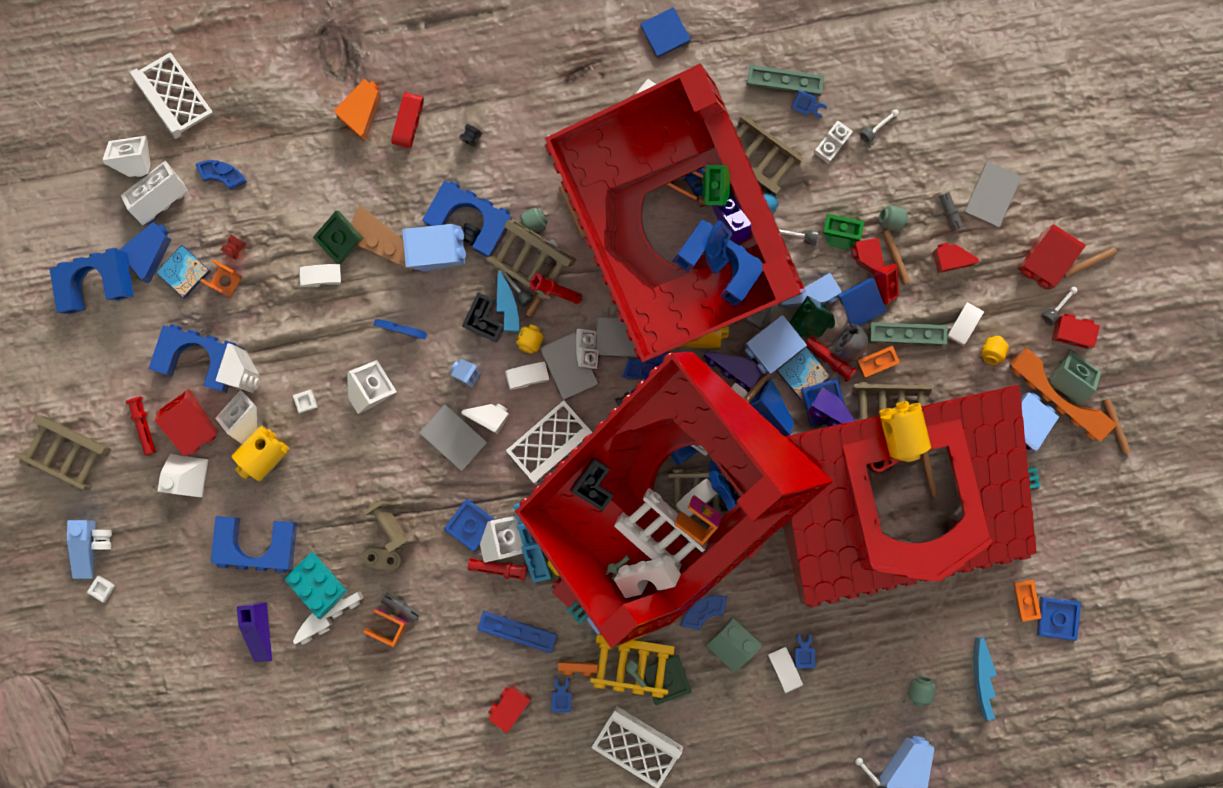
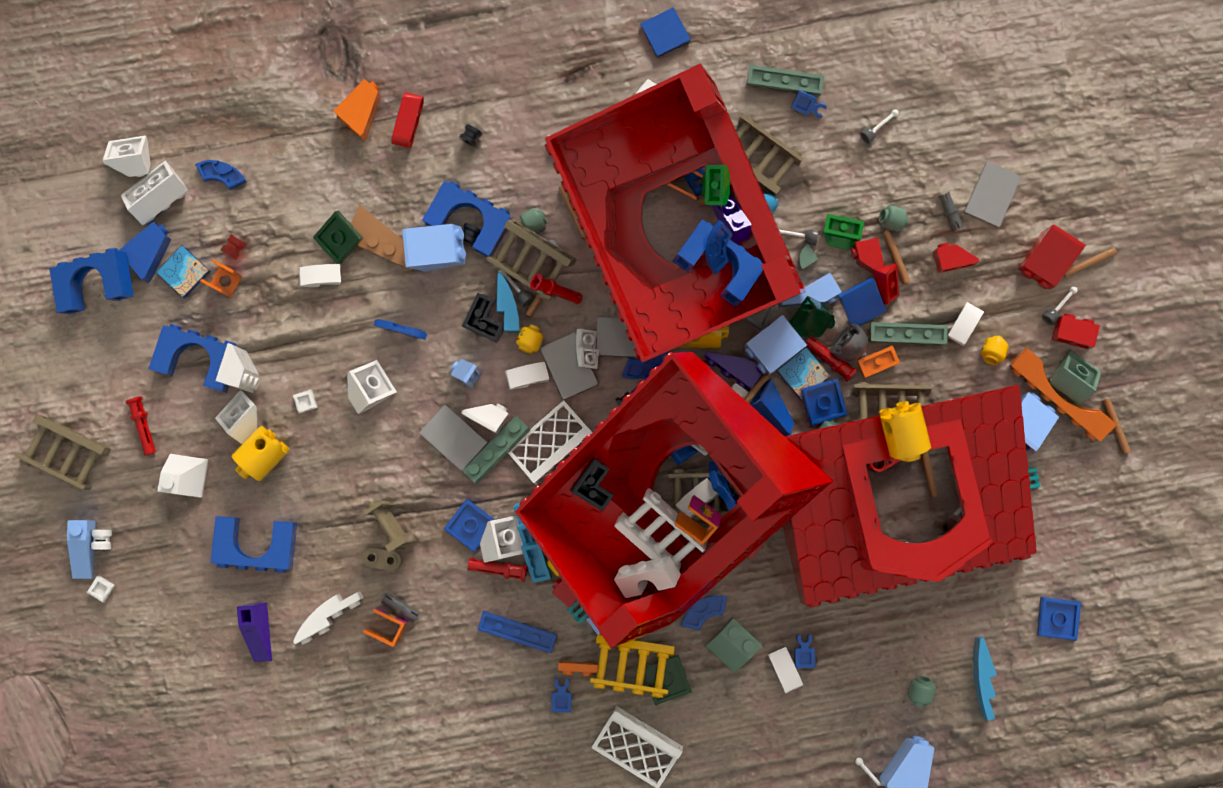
white fence [130,52,213,139] -> none
red slope [155,389,217,457] -> none
teal plate [284,552,349,620] -> none
red brick [488,685,531,733] -> none
sand green hand [606,555,630,580] -> none
sand green hand [626,661,646,688] -> none
dark purple slope [807,388,855,427] -> none
white slope [814,121,853,164] -> none
orange plate [1013,579,1042,622] -> none
none -> sand green plate [462,416,531,485]
none -> sand green tile [799,244,818,270]

